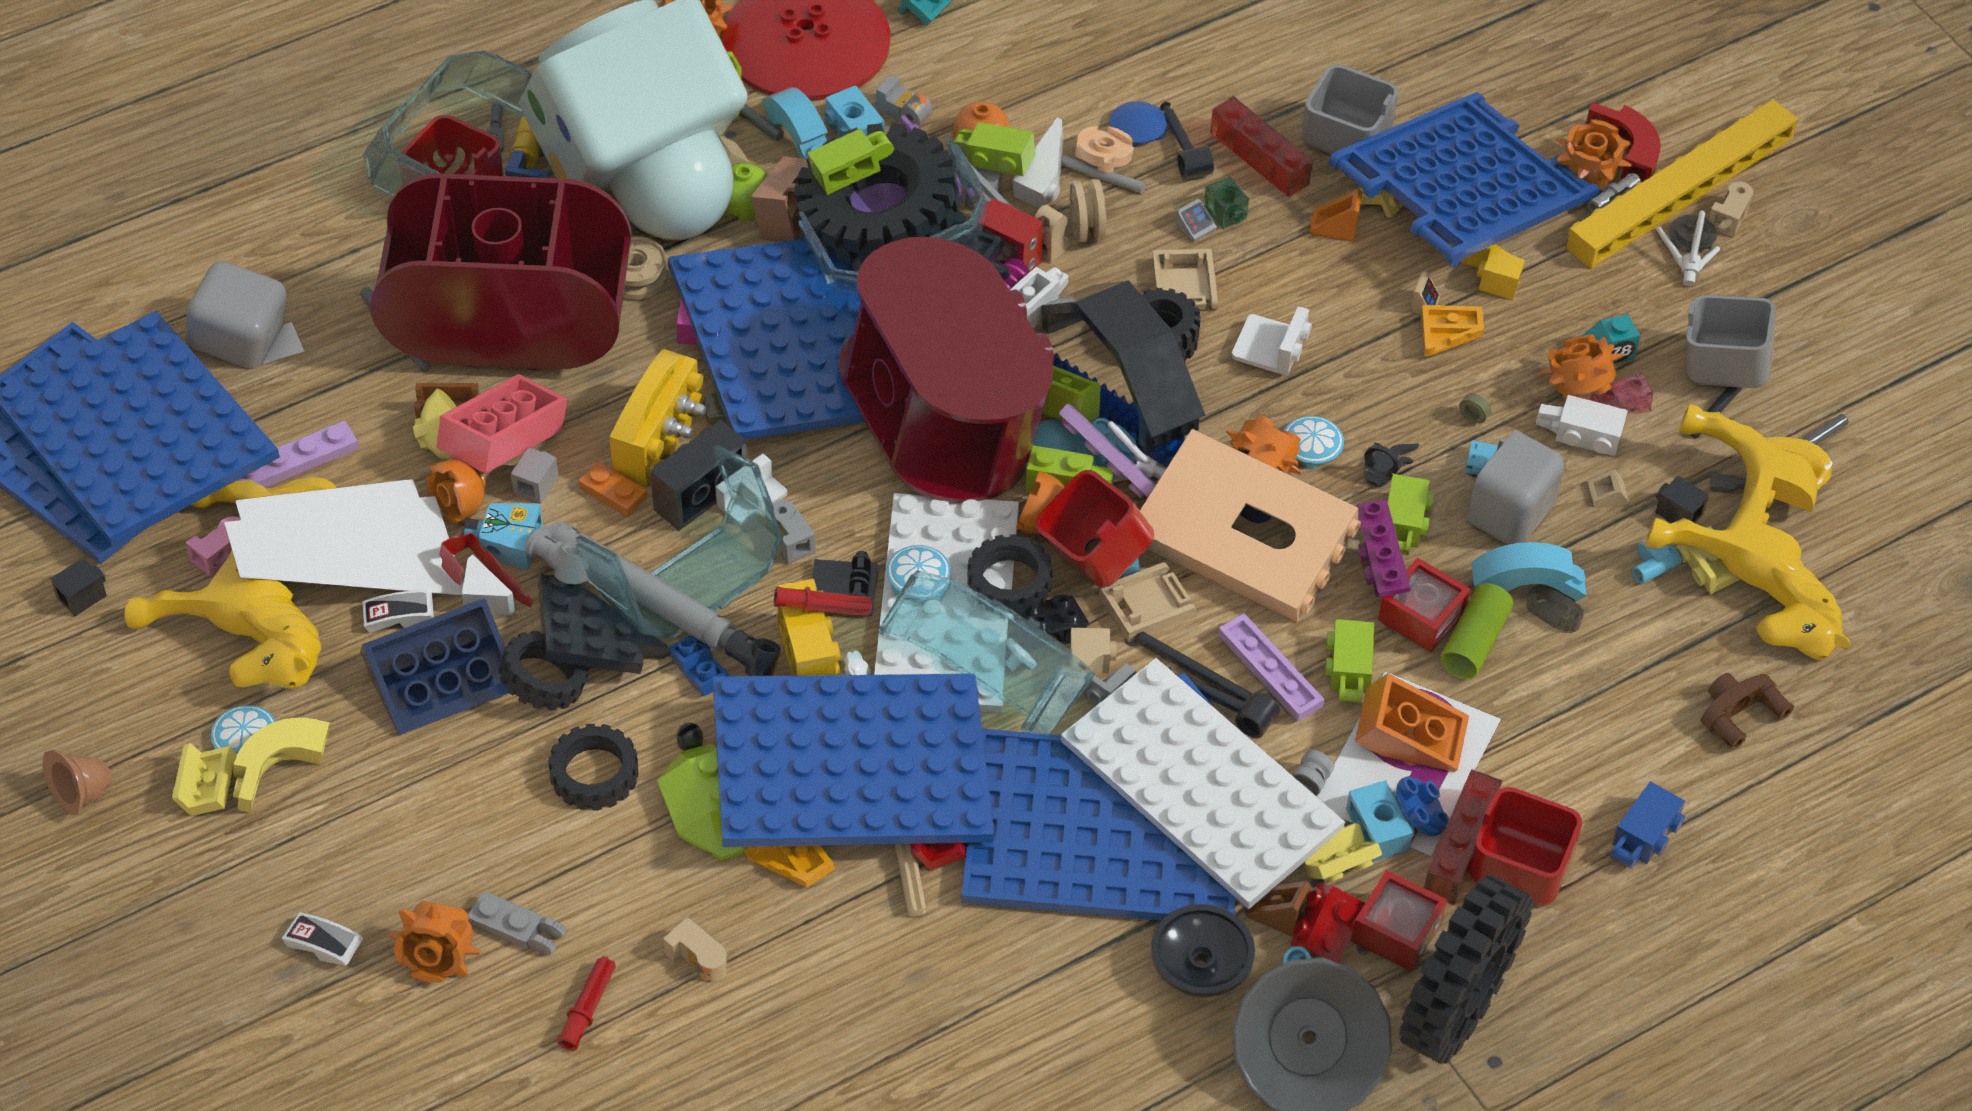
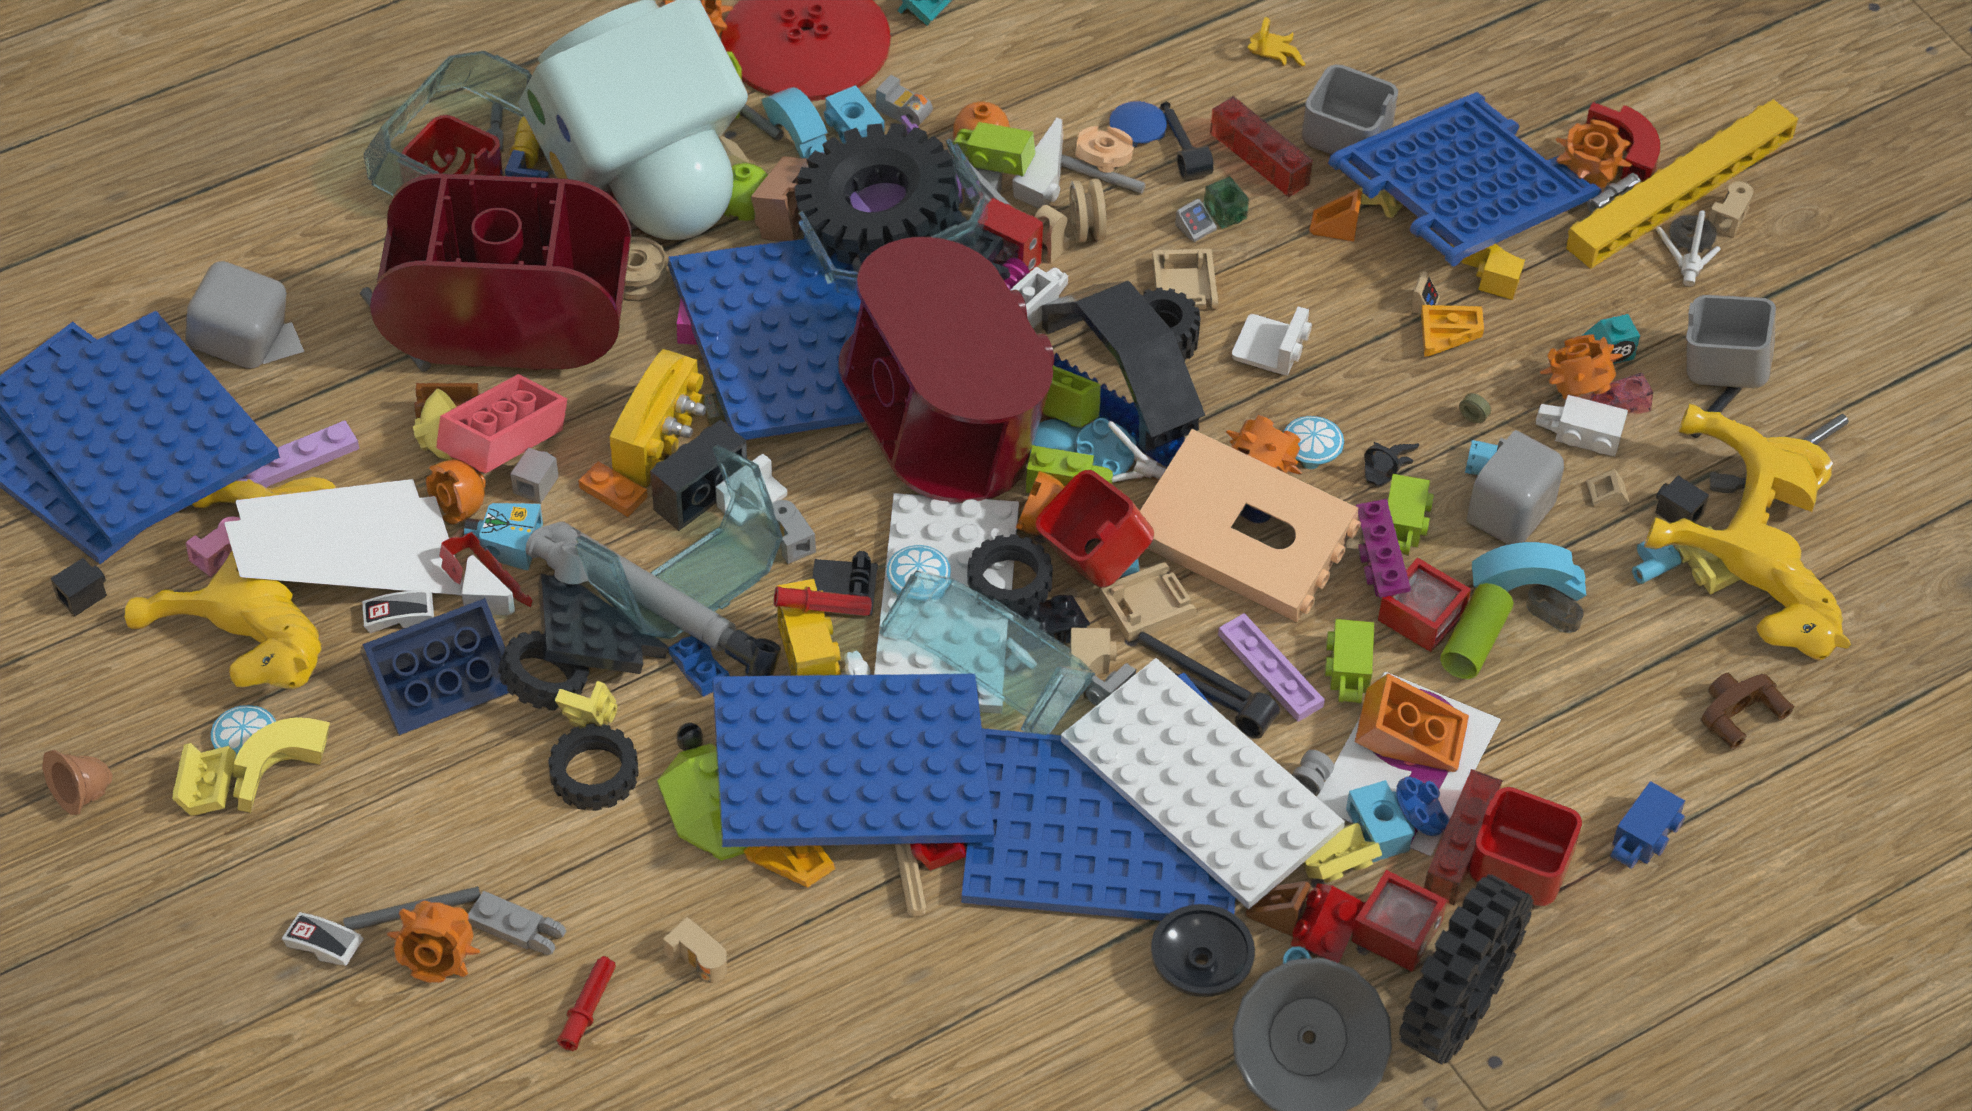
lime brick [807,128,894,195] -> none
lavender plate [1059,404,1156,499] -> none
none -> dark grey bar [343,886,480,930]
none -> light yellow bracket [555,681,618,729]
none -> yellow piece [1247,17,1306,67]

